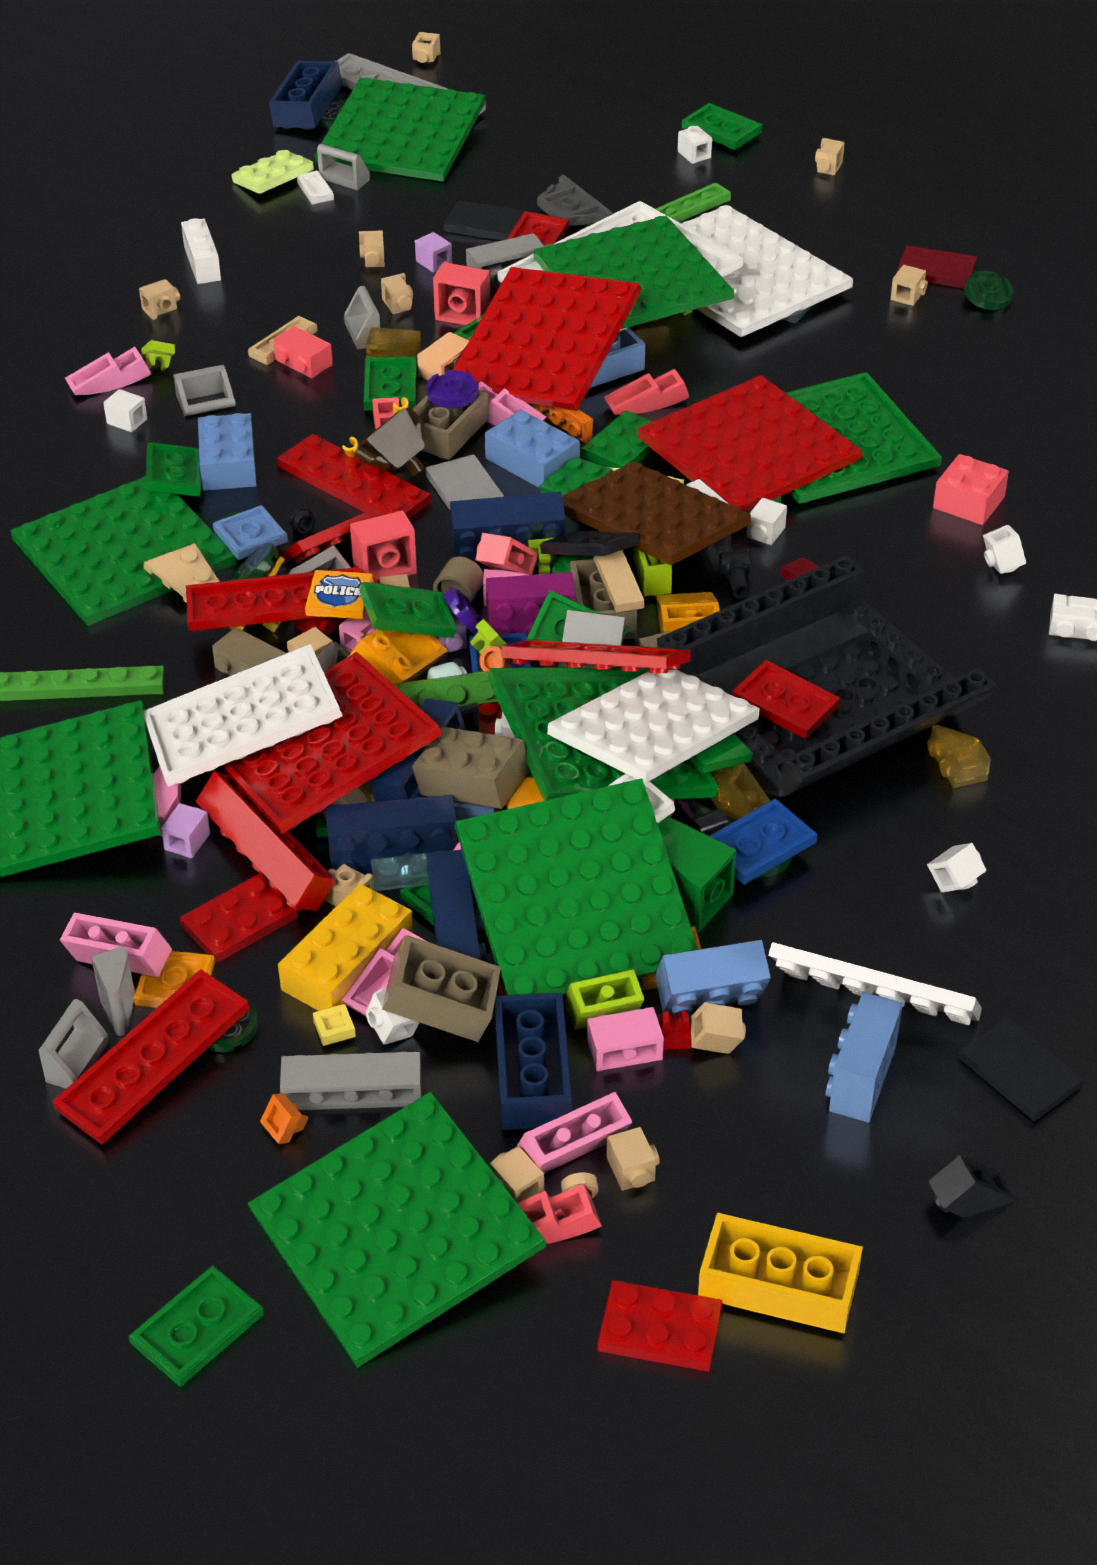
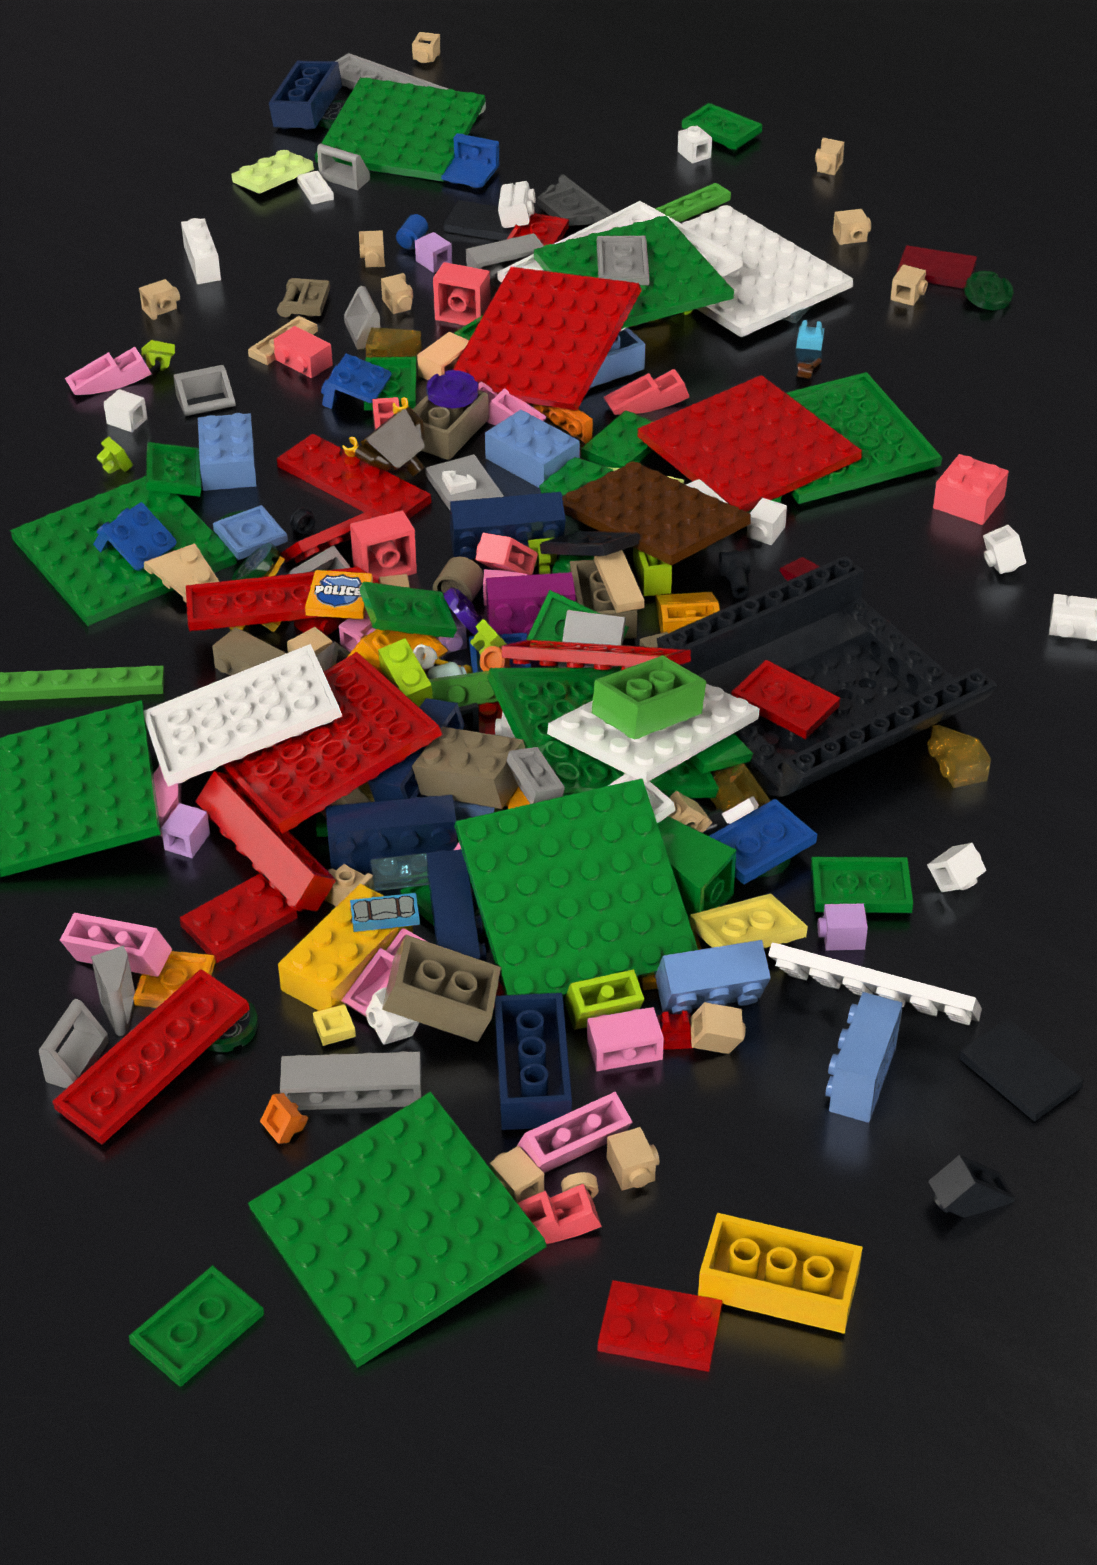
none -> blue bracket [93,502,177,571]
none -> lime tile [97,437,133,474]
none -> dark tan plate [277,278,330,317]
none -> blue bracket [321,354,391,409]
none -> tile [350,893,420,932]
none -> lime brick [378,638,433,707]
none -> blue brick [396,214,429,250]
none -> white hinge [413,644,472,674]
none -> blue bracket [441,133,500,188]
none -> white tile [442,471,476,495]
none -> white brick [498,181,536,228]
none -> light grey tile [507,747,565,804]
none -> bright green brick [591,655,706,740]
none -> light grey tile [596,236,649,285]
none -> tan brick [668,791,713,833]
none -> light yellow plate [689,893,808,948]
none -> white tile [722,796,759,824]
none -> medium azure tile [796,320,825,351]
none -> reddish brown hand [796,358,822,379]
none -> green plate [811,857,913,913]
none -> lavender brick [817,903,868,951]
none -> tan brick [833,209,871,245]

